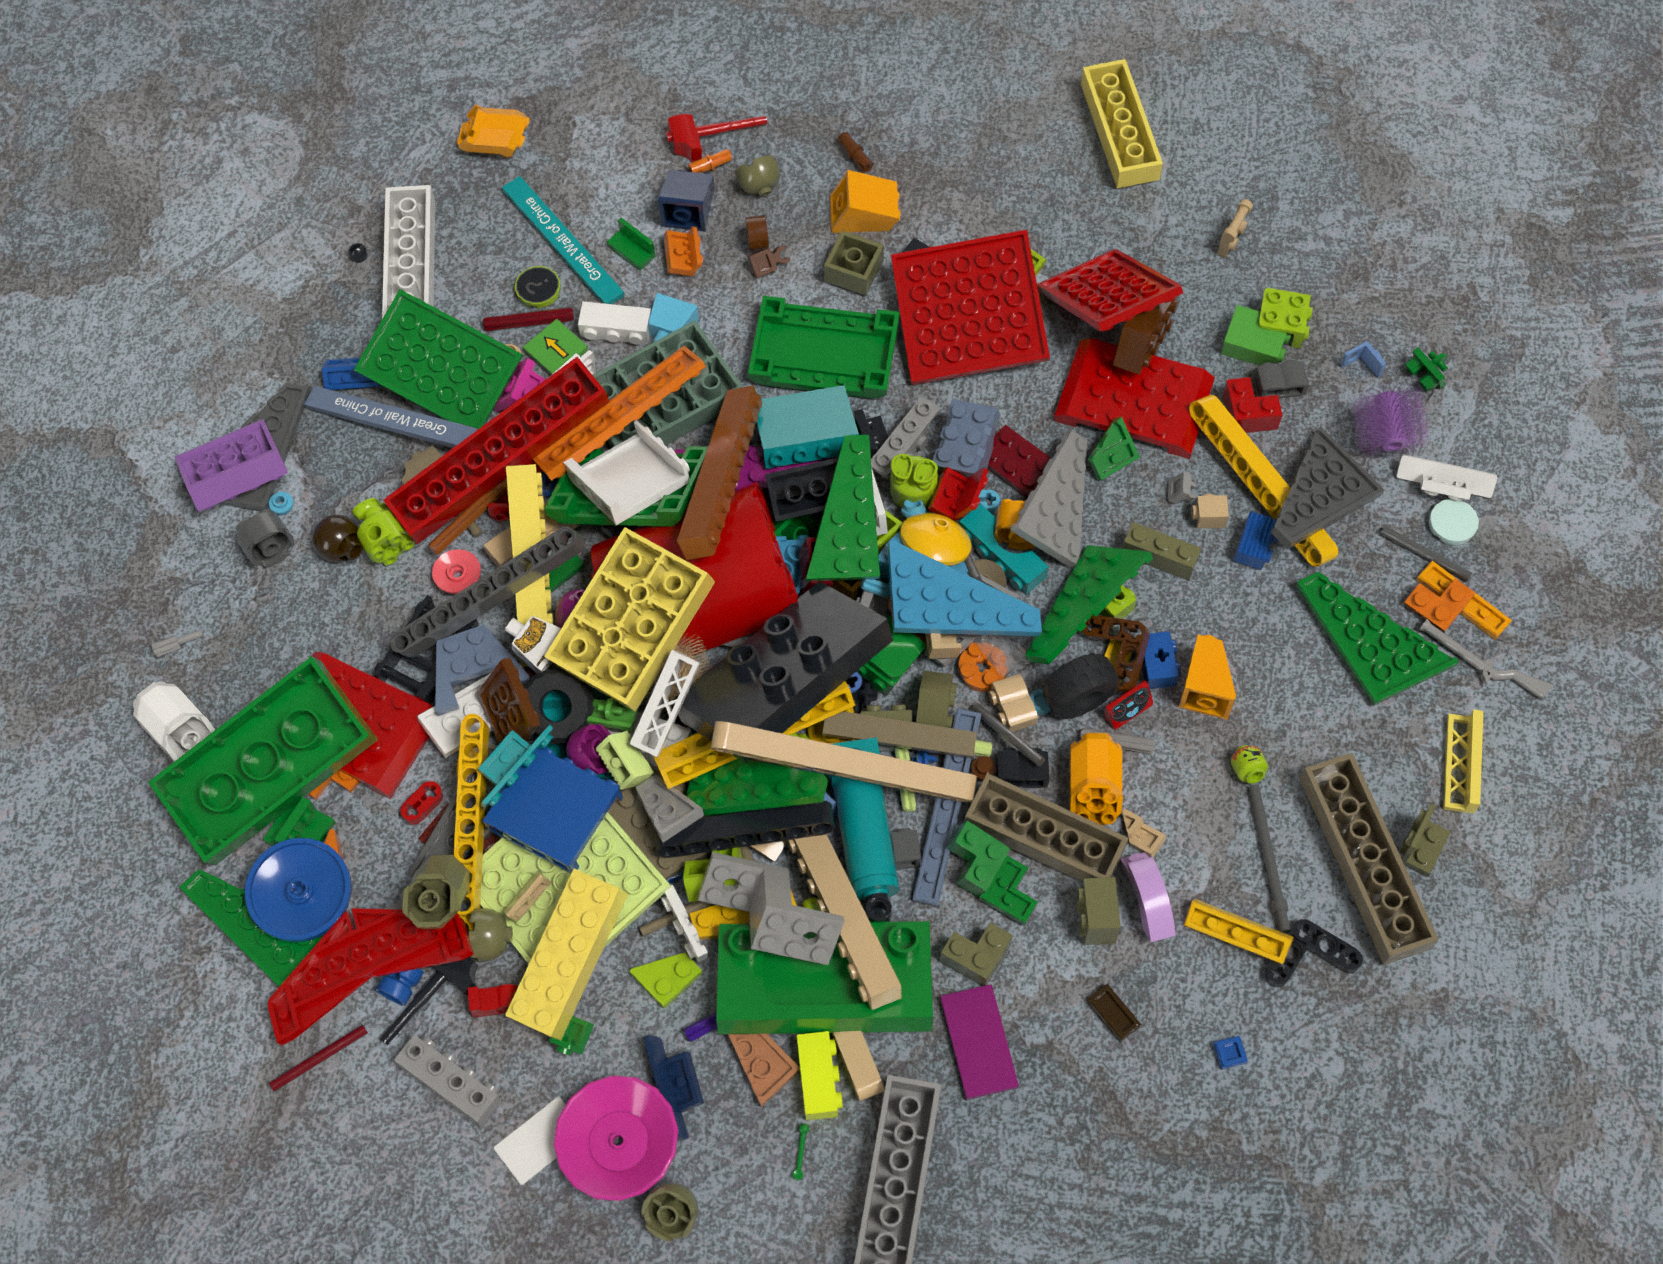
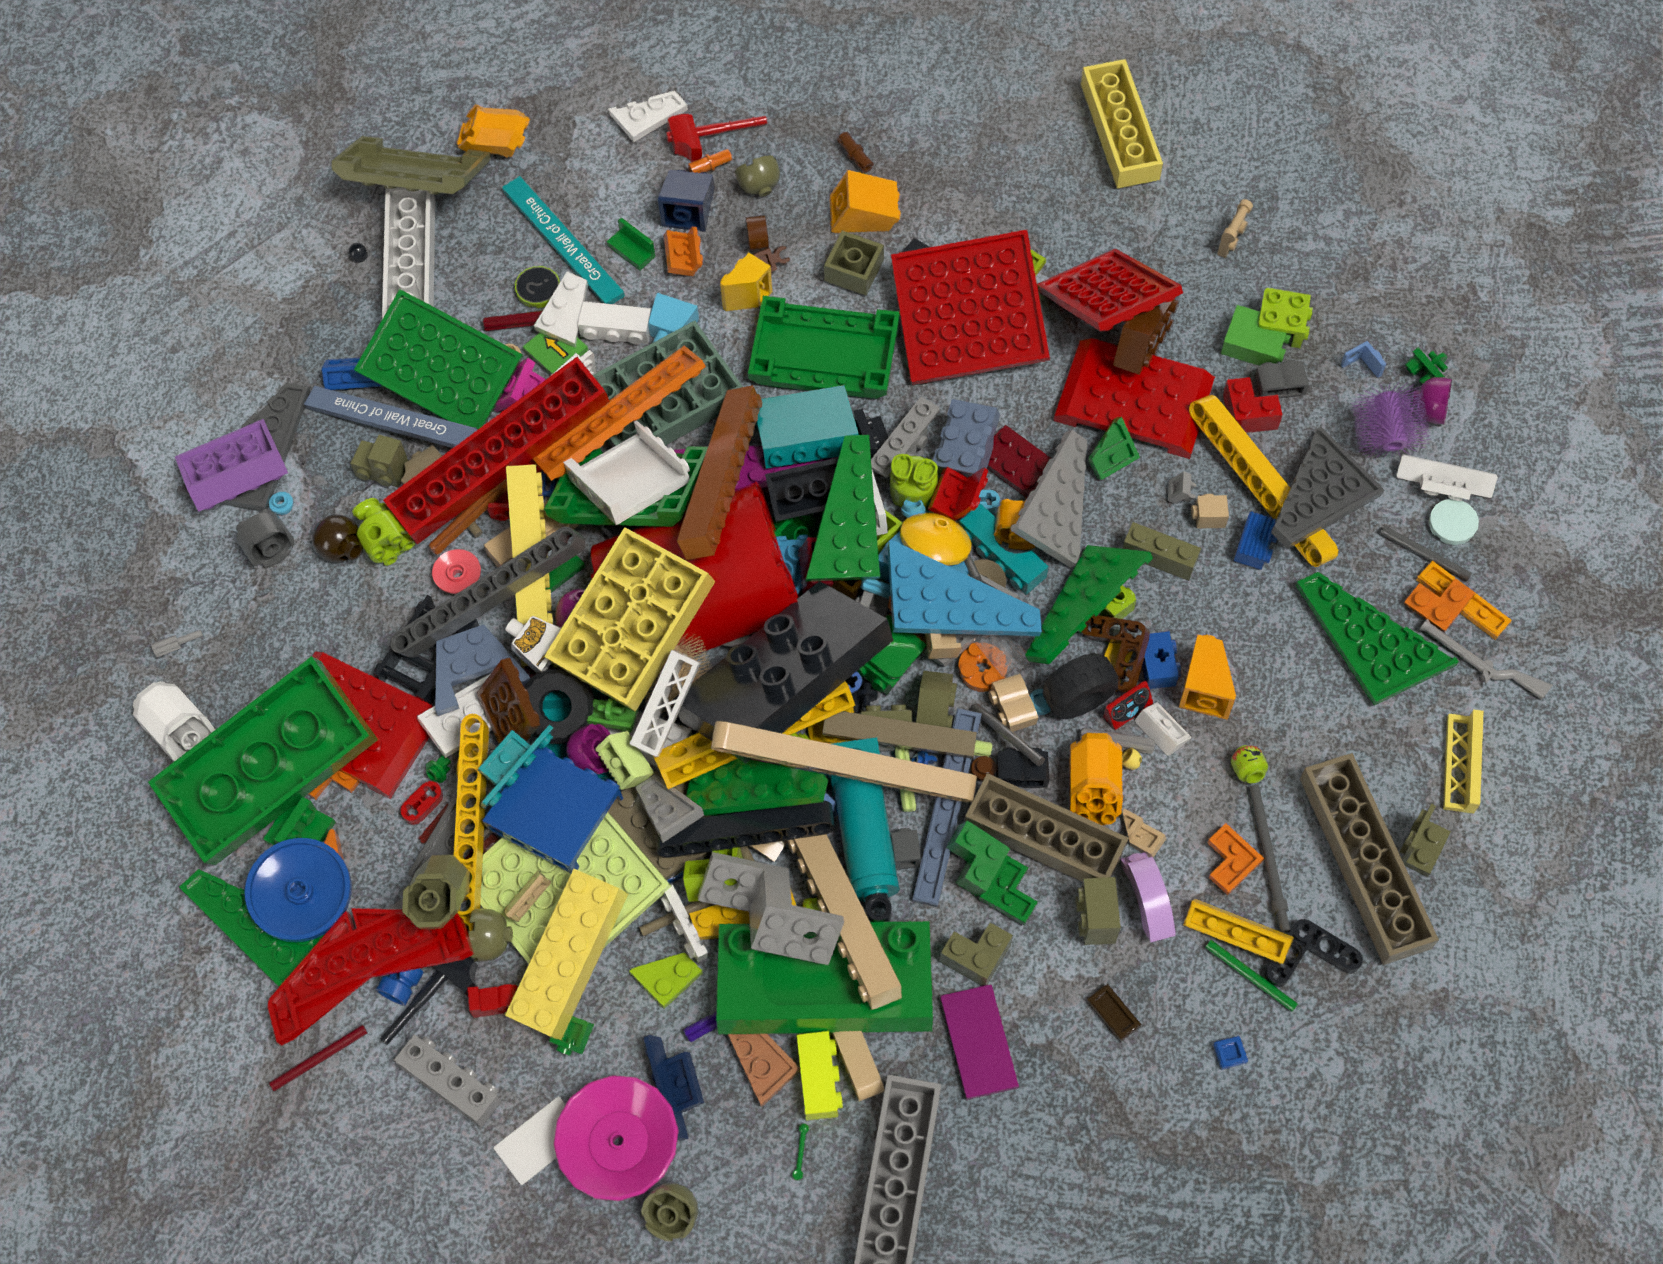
none -> olive slope [332,136,490,194]
none -> olive brick [350,434,408,488]
none -> green plate [426,756,451,783]
none -> white wing [534,272,588,348]
none -> white wing [608,91,688,142]
none -> yellow slope [720,253,772,311]
none -> light yellow hinge [1122,747,1142,770]
none -> white slope [1135,702,1191,756]
none -> green bar [1205,940,1298,1012]
none -> orange plate [1207,823,1264,895]
none -> magenta cylinder [1413,377,1452,425]

